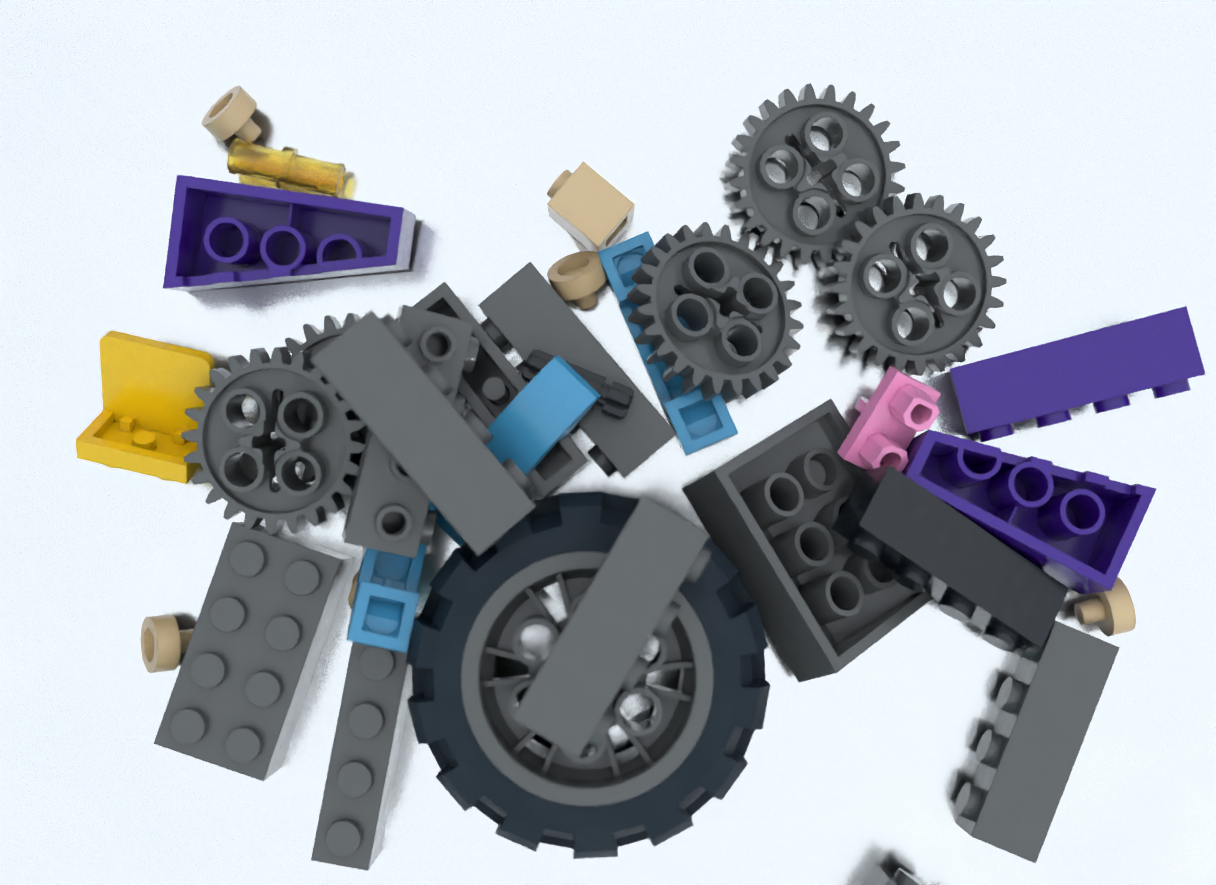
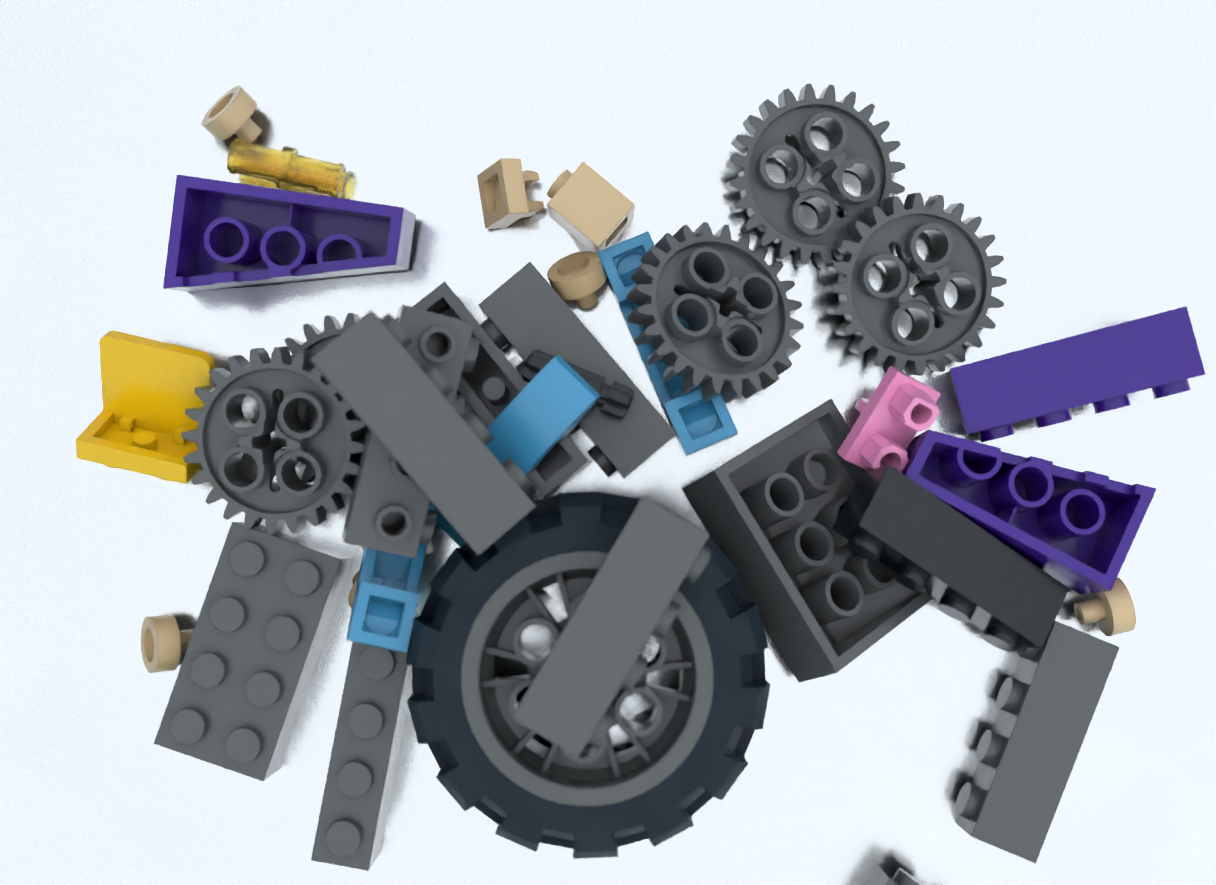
none -> tan tile [477,158,544,229]

